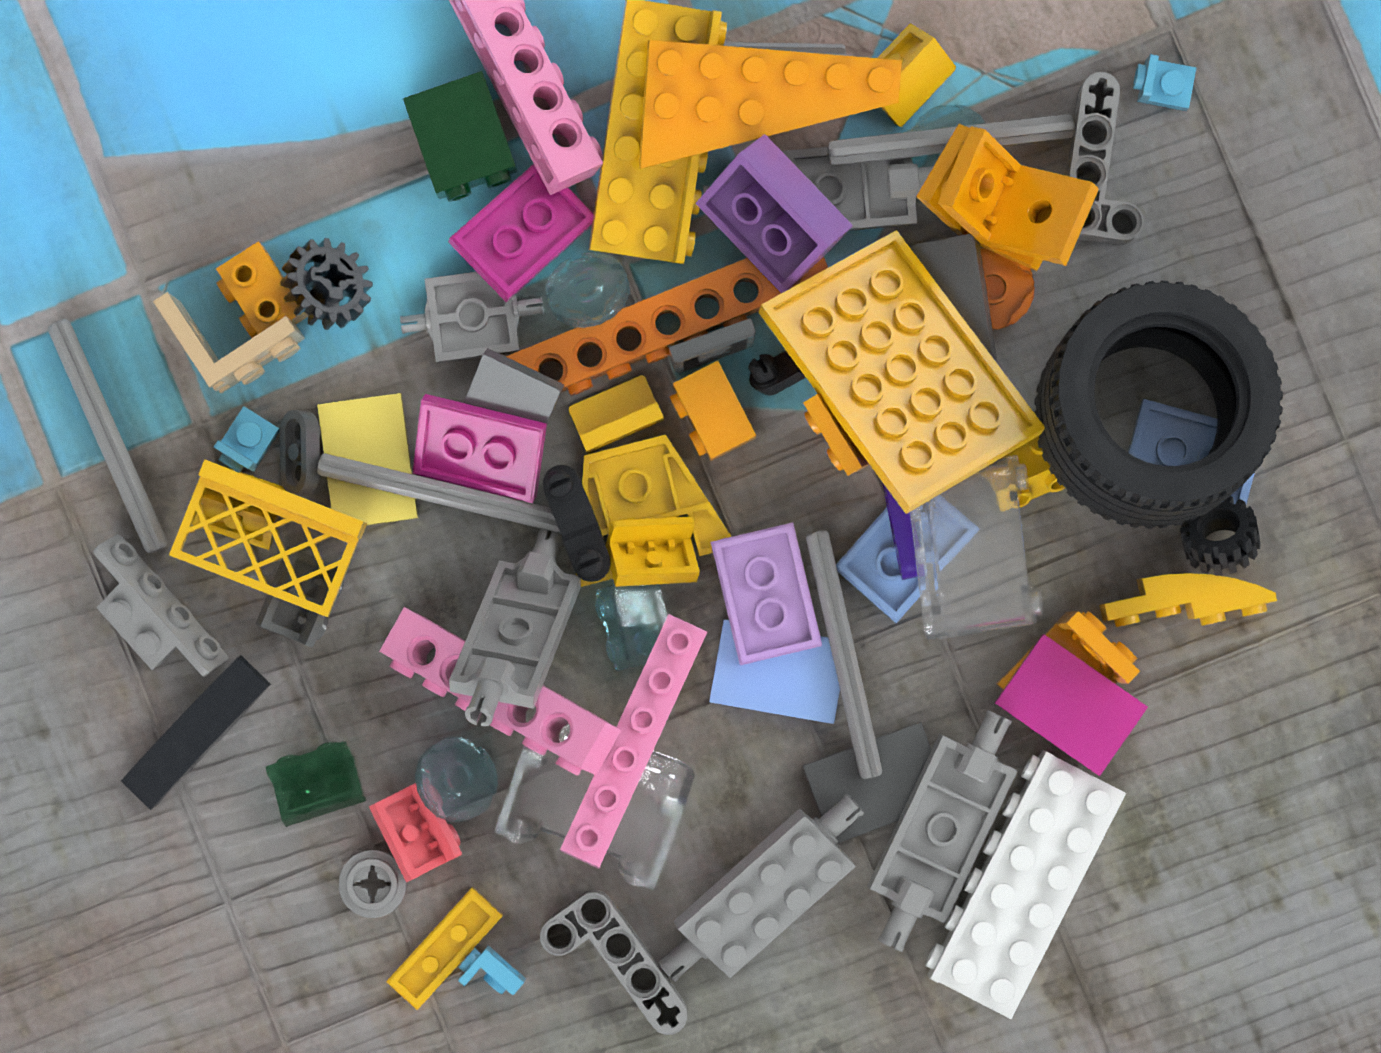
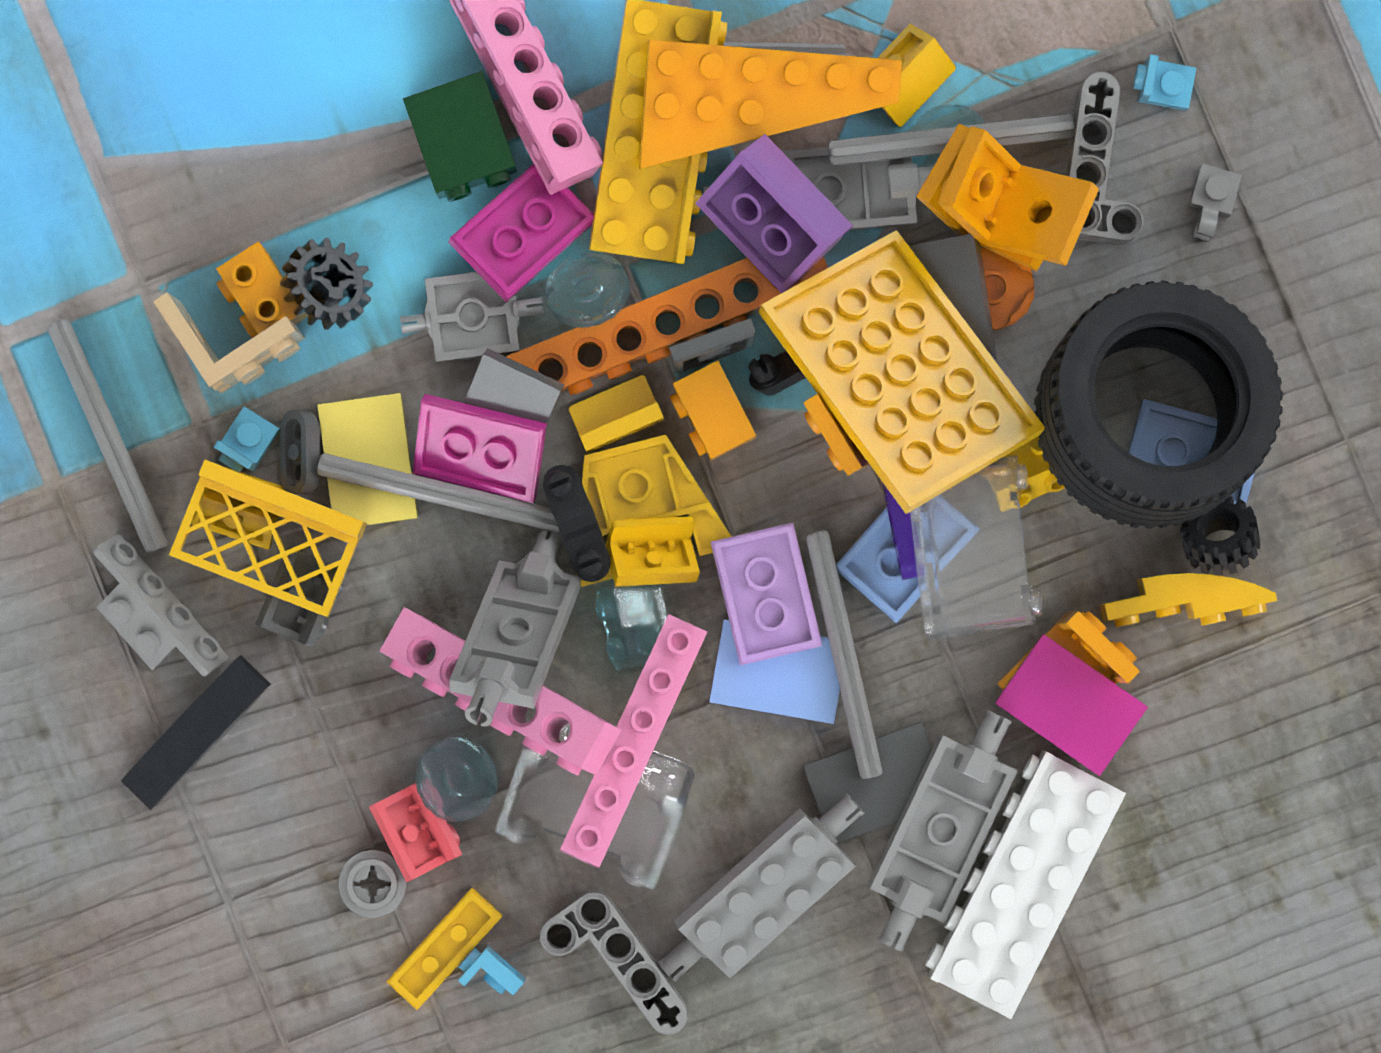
clear green bracket [265,741,367,827] -> none
none -> light grey plate [1188,163,1242,242]

